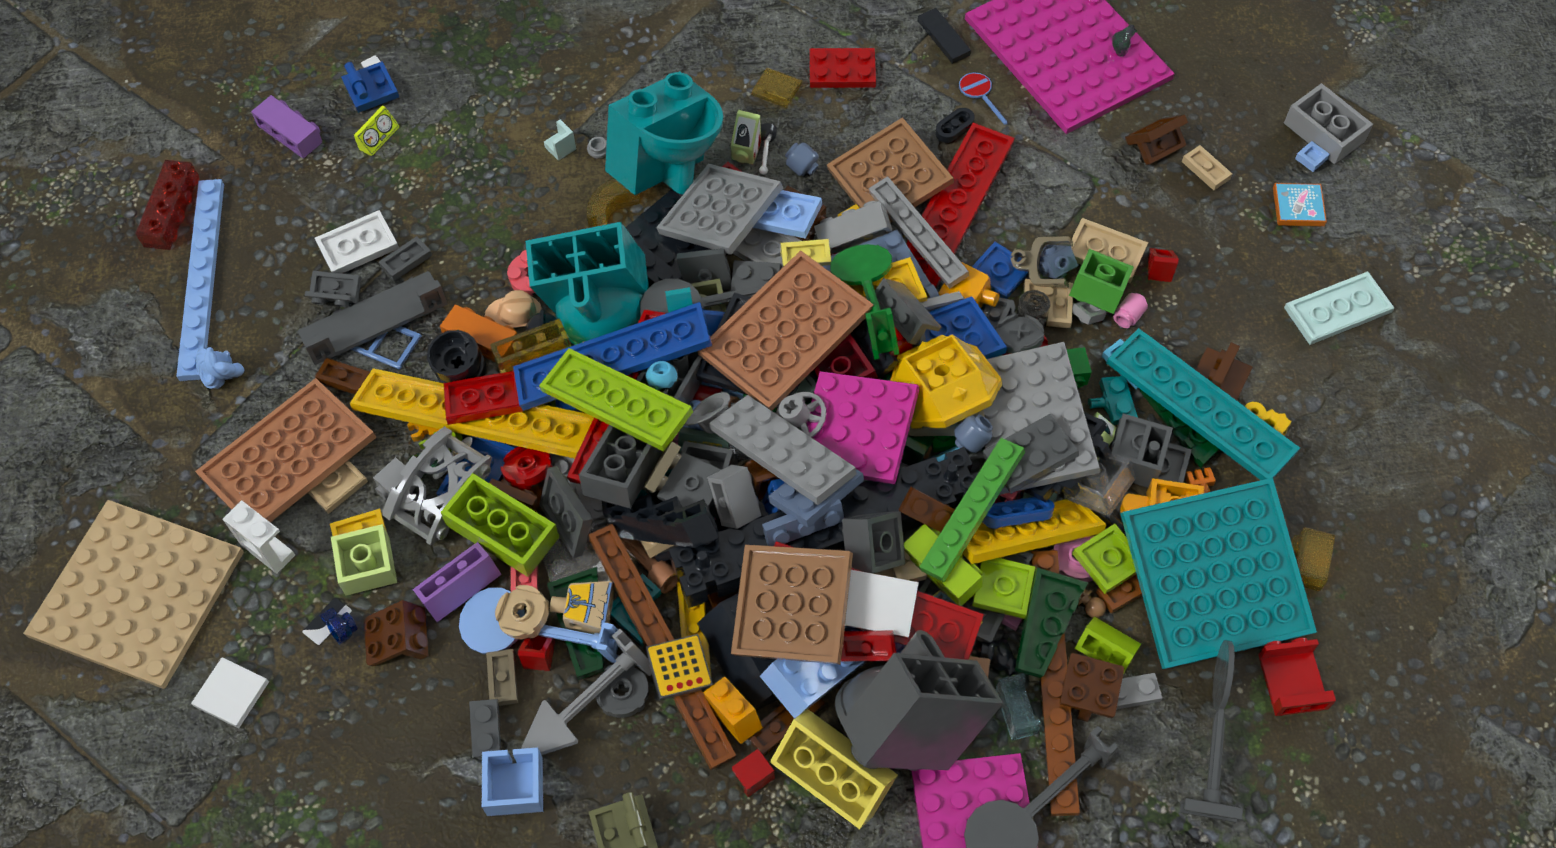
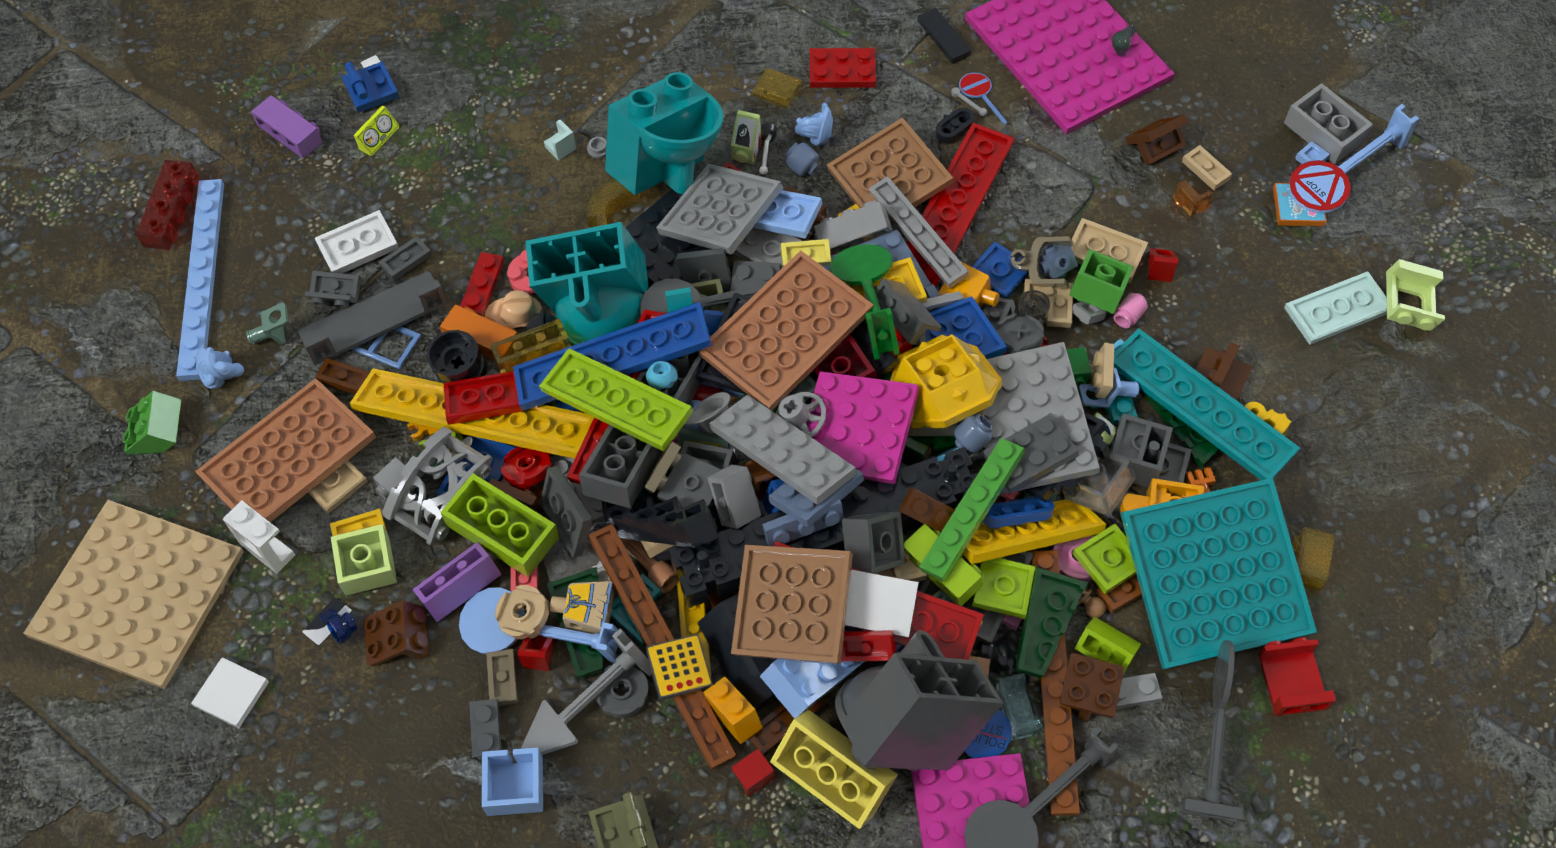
none -> bright green slope [123,391,181,454]
none -> sand green bracket [246,303,288,345]
none -> red plate [460,252,505,317]
none -> light blue hair [795,103,833,146]
none -> light grey hinge [951,87,988,117]
none -> blue piece [964,710,1012,758]
none -> light blue bracket [1078,368,1139,407]
none -> tan plate [1088,343,1114,399]
none -> clear orange bracket [1173,180,1213,216]
none -> light blue piece [1288,104,1419,213]
none -> yellowish green window [1386,259,1445,331]

